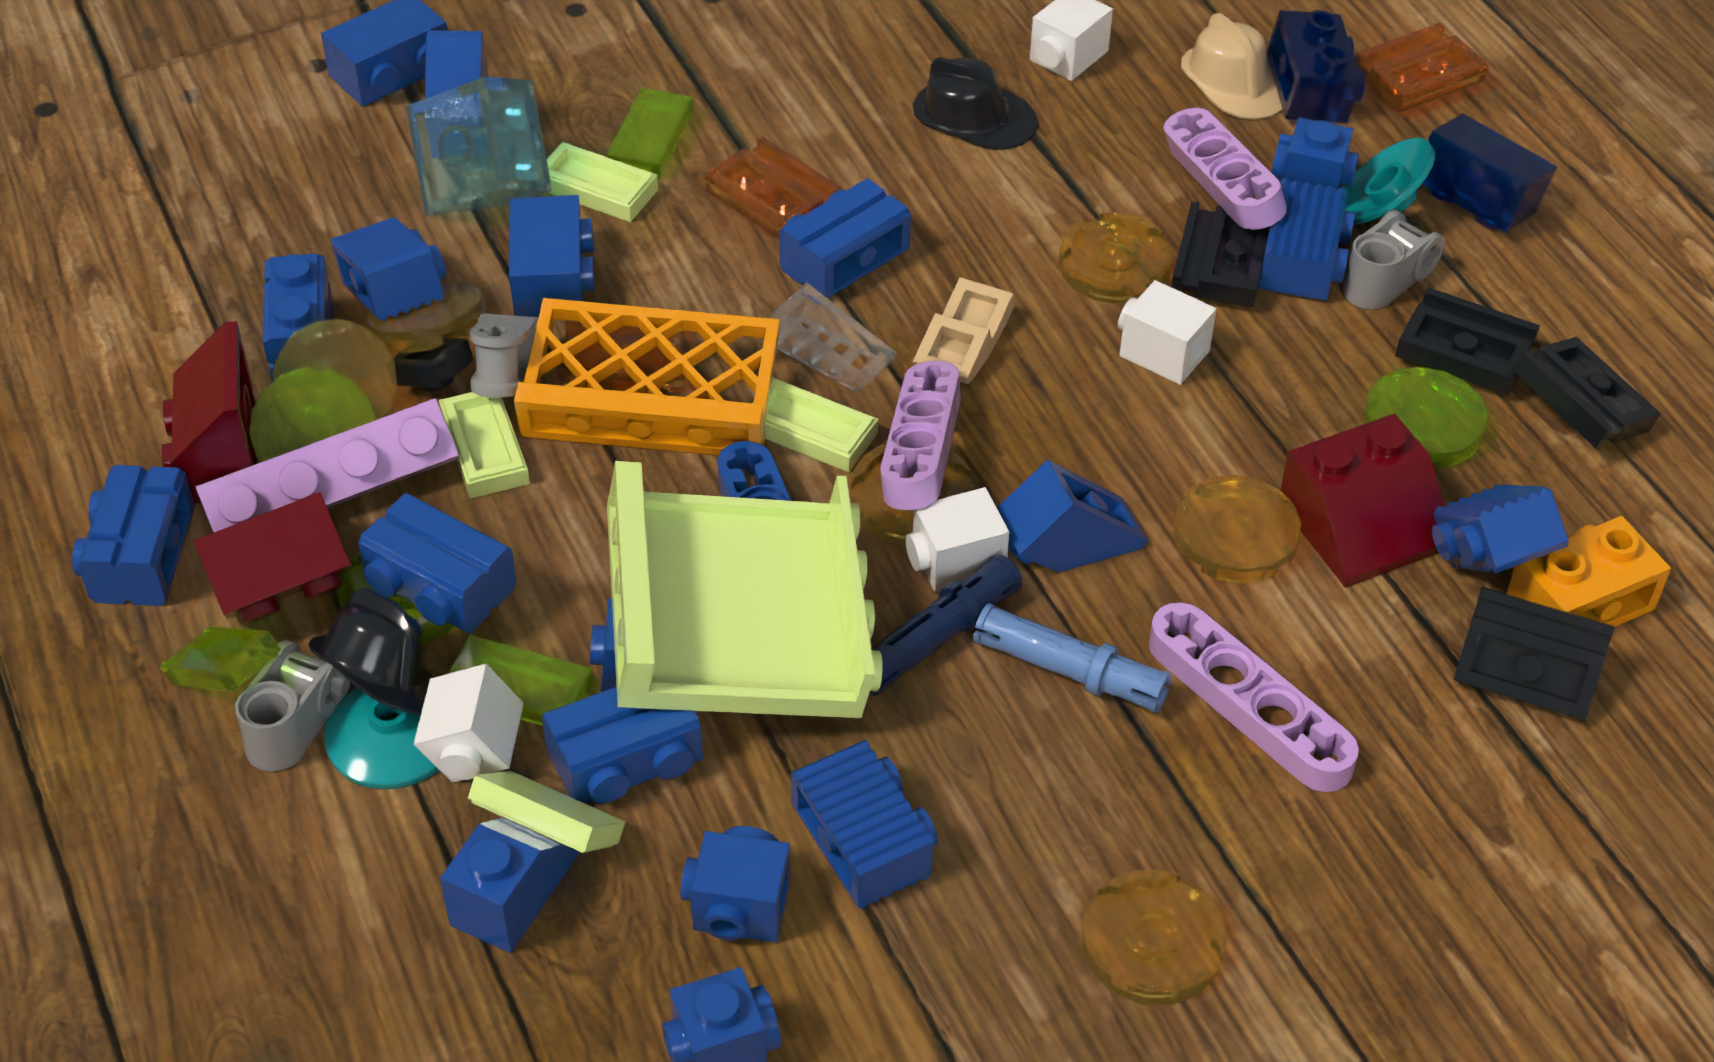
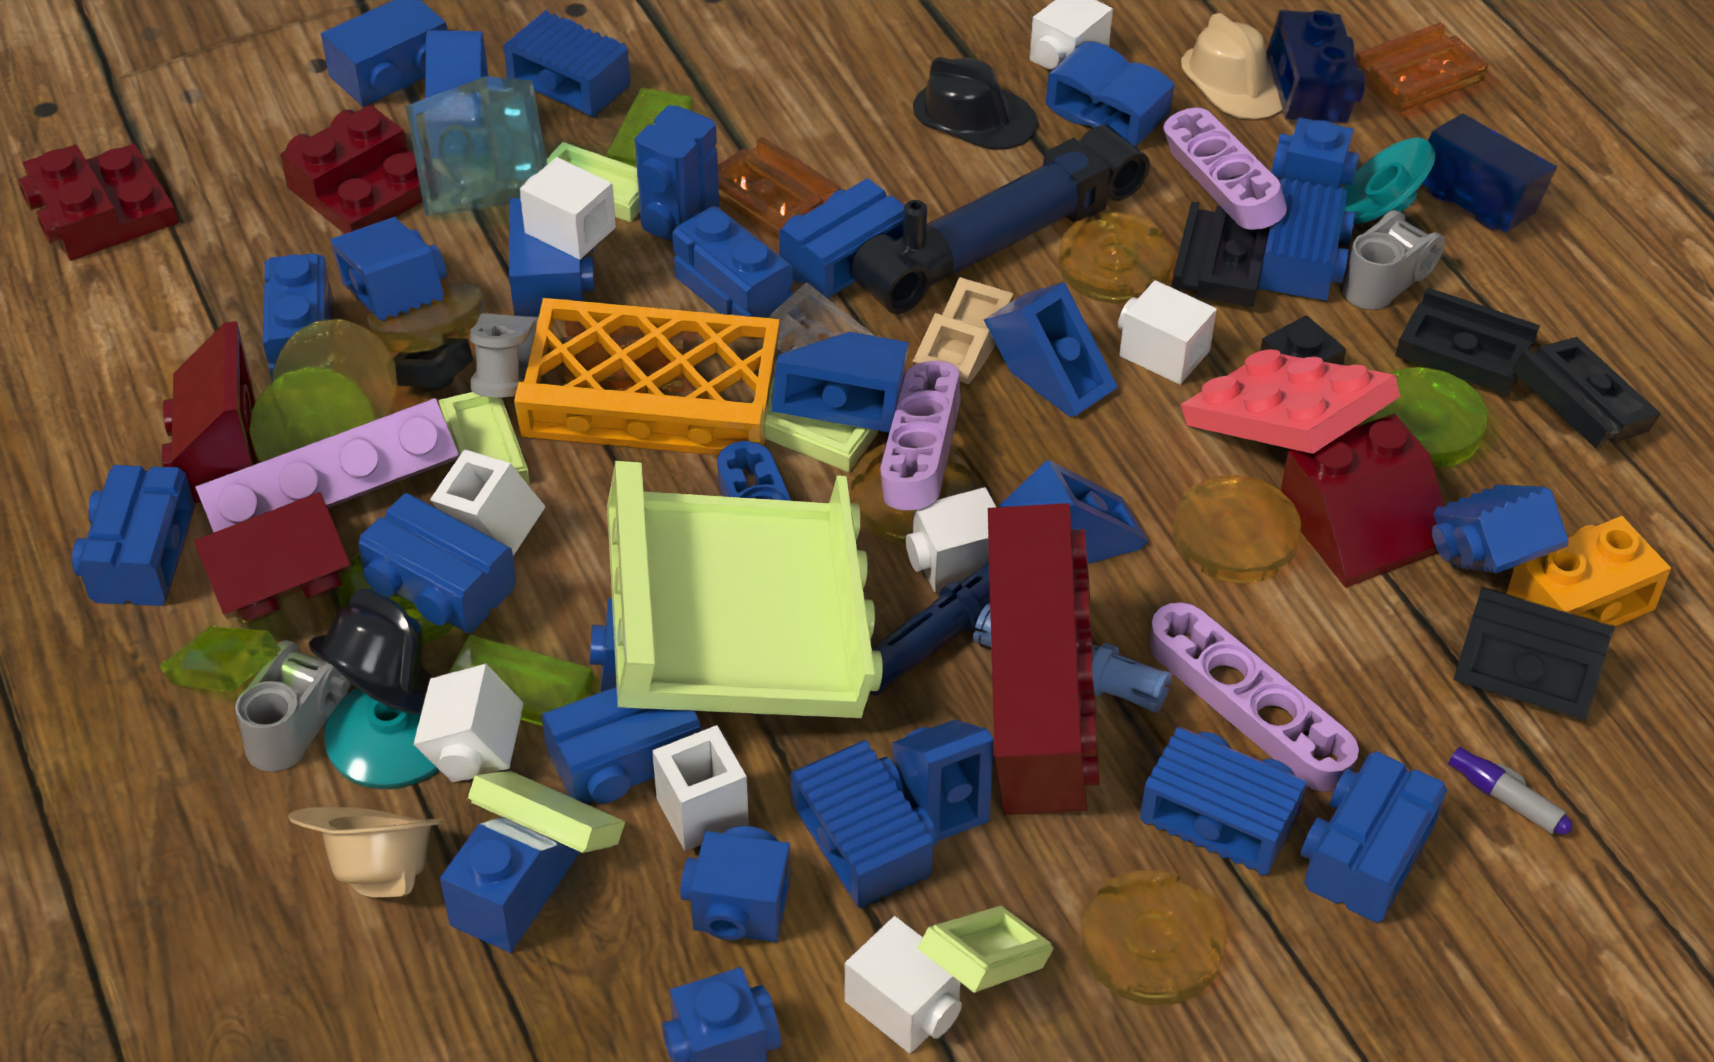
none -> dark red plate [17,143,178,261]
none -> dark red plate [280,104,443,234]
none -> tan piece [288,807,444,897]
none -> white brick [430,449,546,556]
none -> blue brick [503,10,630,118]
none -> white brick [520,157,616,260]
none -> blue brick [635,105,720,242]
none -> white brick [652,725,749,851]
none -> blue brick [672,206,793,338]
none -> blue slope [771,332,909,433]
none -> white brick [844,916,962,1054]
none -> piece [850,124,1150,314]
none -> blue slope [892,719,994,841]
none -> yellowish green tile [917,906,1054,993]
none -> blue slope [984,282,1118,417]
none -> dark red brick [987,503,1100,815]
none -> blue brick [1045,41,1175,146]
none -> blue brick [1140,726,1308,875]
none -> coral plate [1181,349,1401,454]
none -> black plate [1260,315,1346,365]
none -> blue brick [1301,751,1448,923]
none -> piece [1448,747,1573,835]

